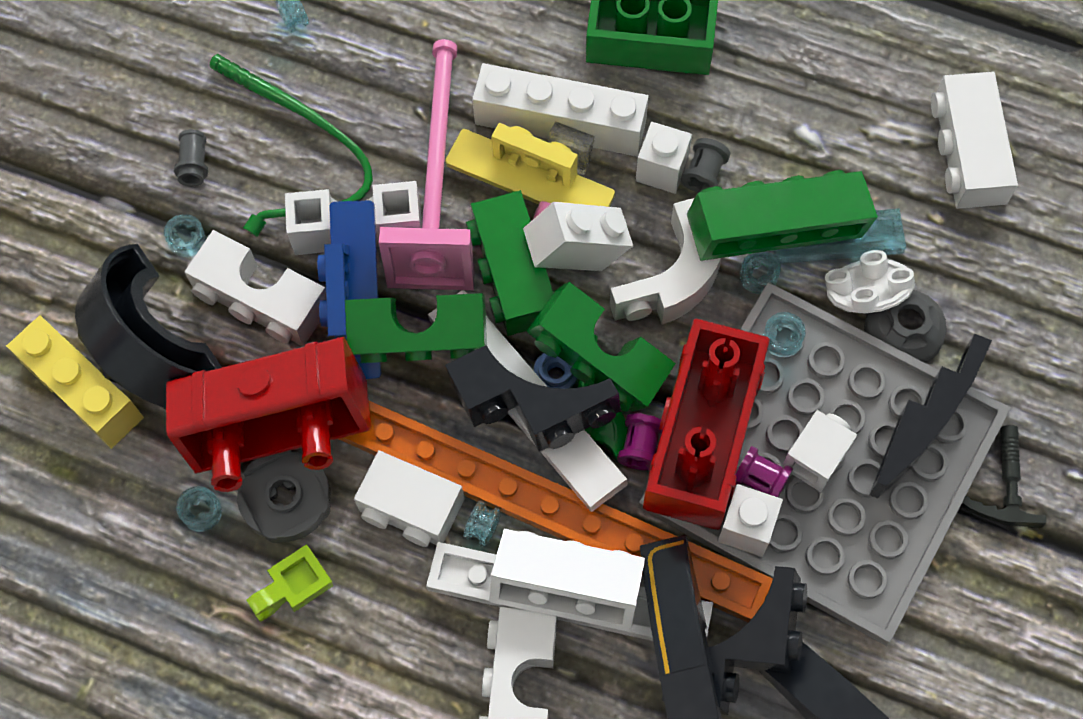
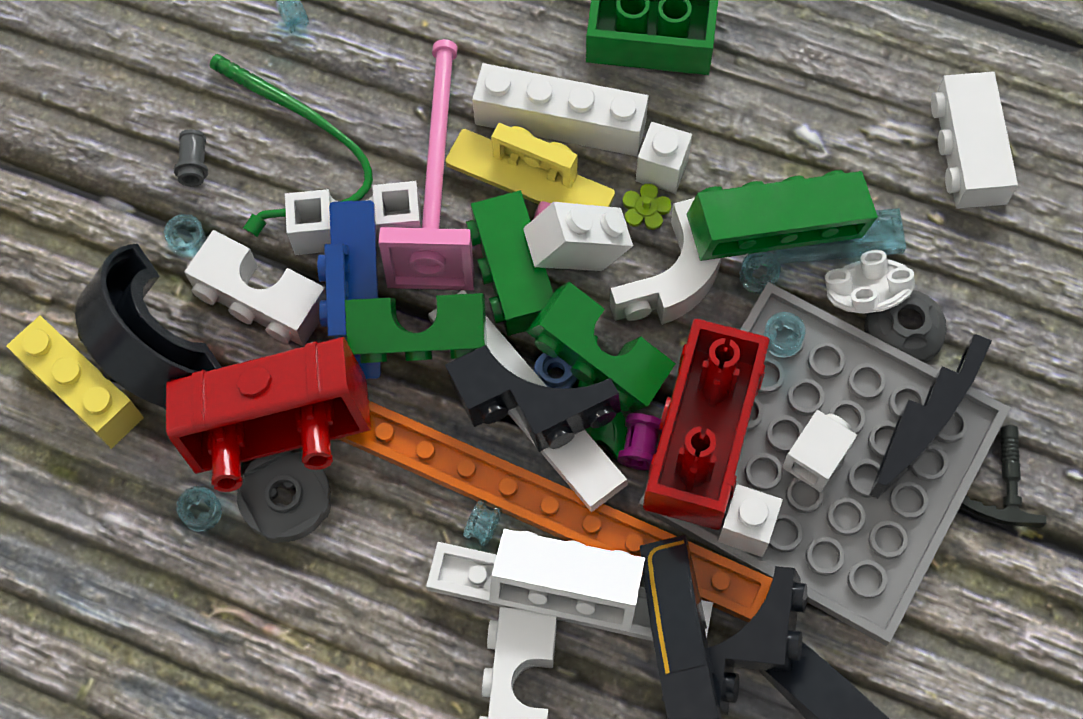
lime plate [246,544,334,622] -> none
white brick [354,450,465,547] -> none
clear tile [548,121,595,175] -> none
dark grey bush [680,138,731,193] -> none
magenta bush [735,446,794,498] -> none
none -> lime plant [622,184,671,230]

